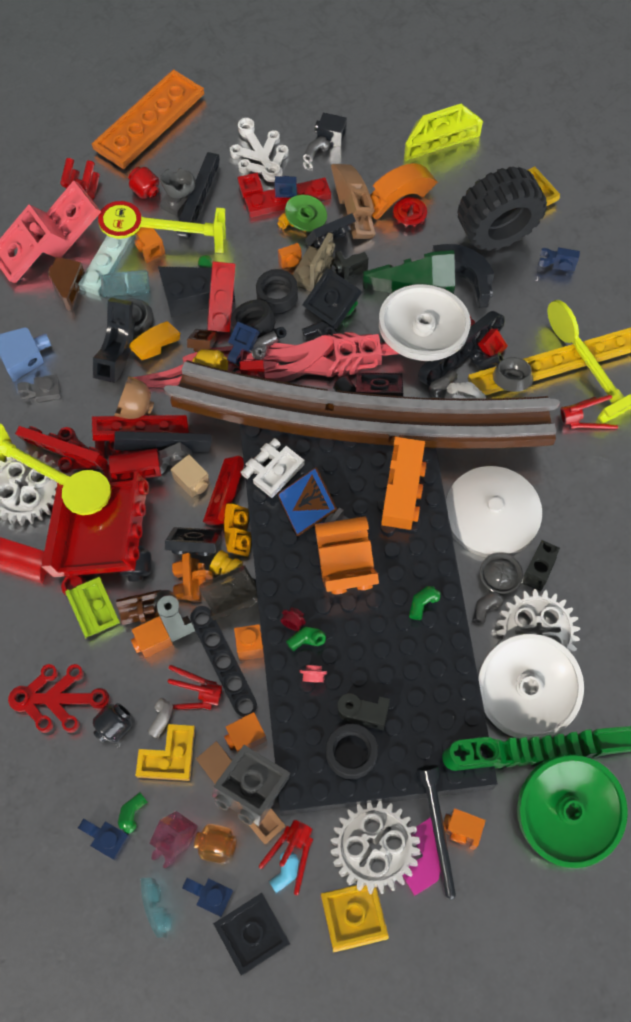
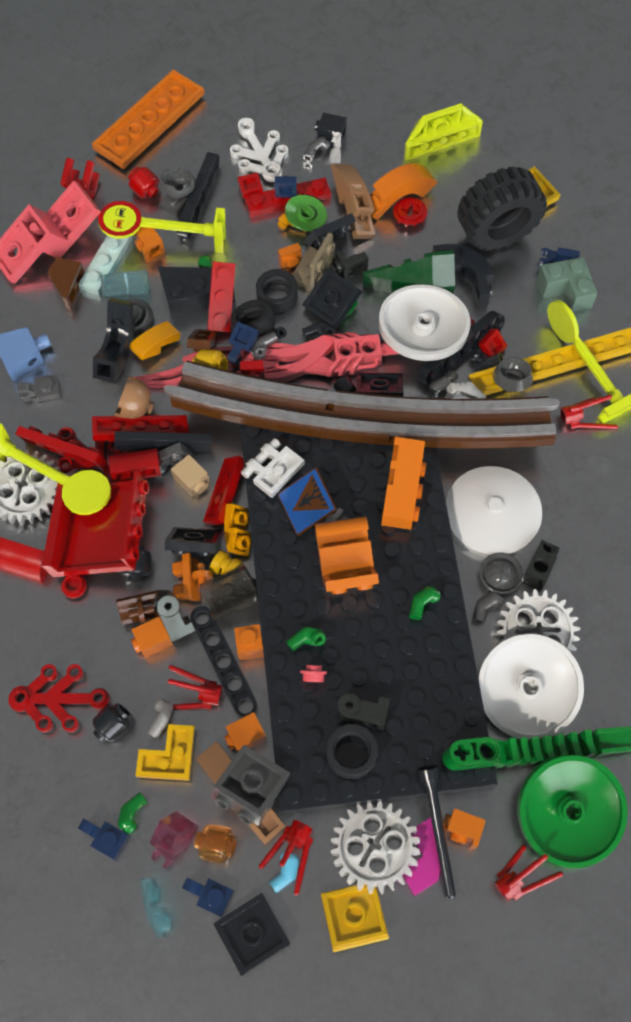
lime plate [65,577,120,639] -> none
dark red plate [281,608,306,631] -> none
none -> red plant [494,845,563,901]
none -> sand green brick [536,257,598,312]

